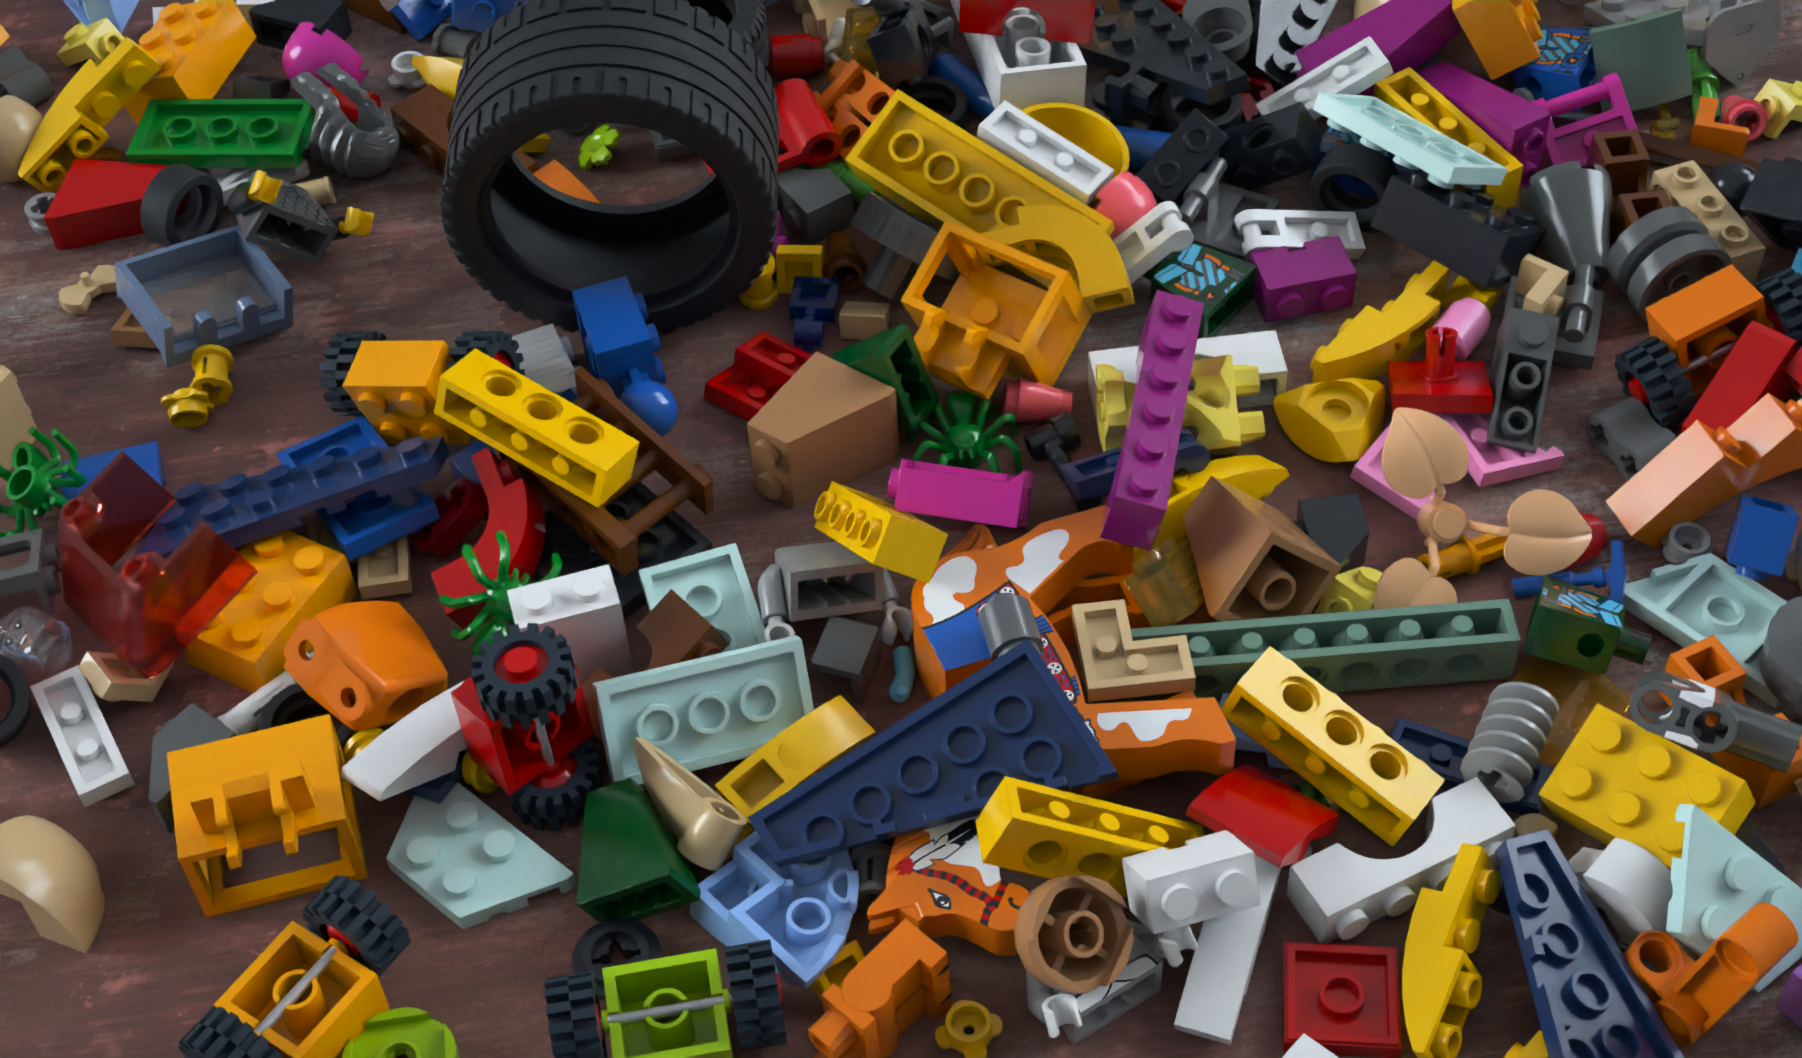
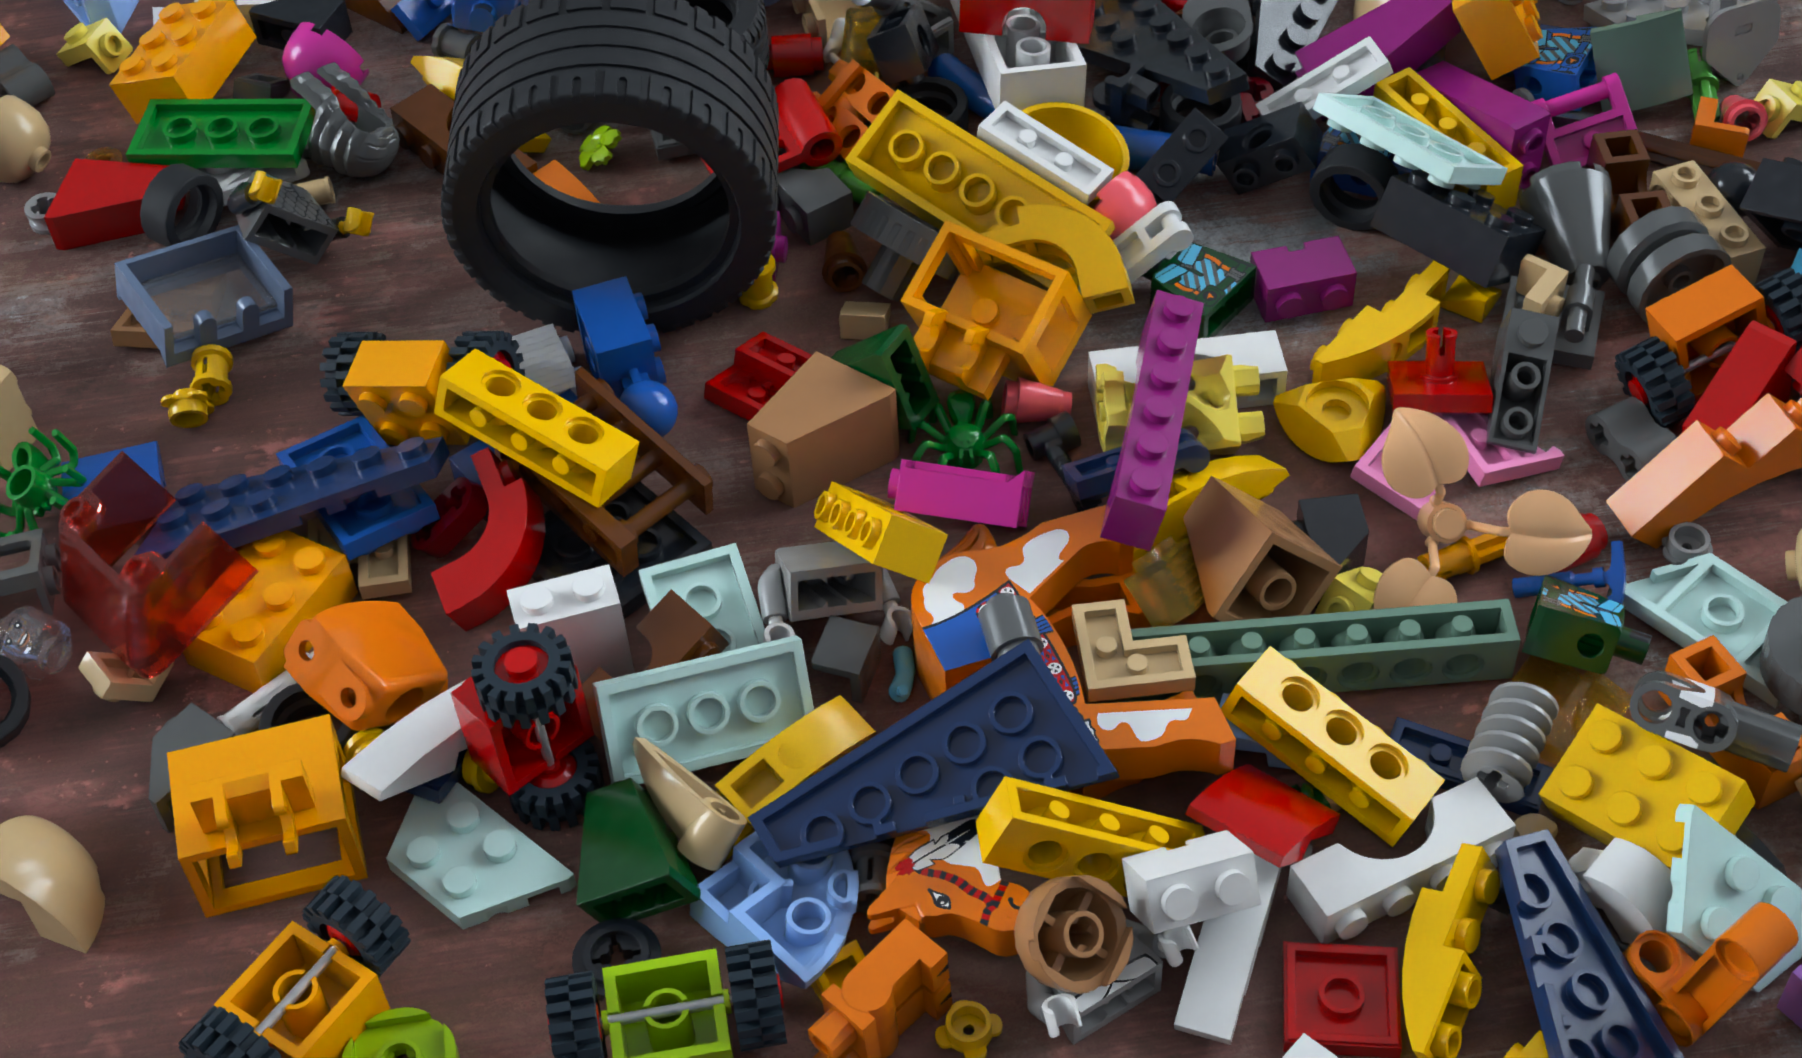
yellow slope [18,37,162,193] -> none
white plate [30,665,135,807] -> none
tan piece [59,265,117,315] -> none
white plate [388,51,427,89] -> none
green animal [438,530,562,655] -> none
yellow tile [776,245,825,294] -> none
clear blue plate [789,276,840,352] -> none
dark grey plate [1177,157,1280,262] -> none
white plate [1234,209,1366,262] -> none
bright pink brick [1425,298,1491,361] -> none
clear yellow hand [1650,102,1680,141] -> none
blue brick [1724,493,1799,581] -> none

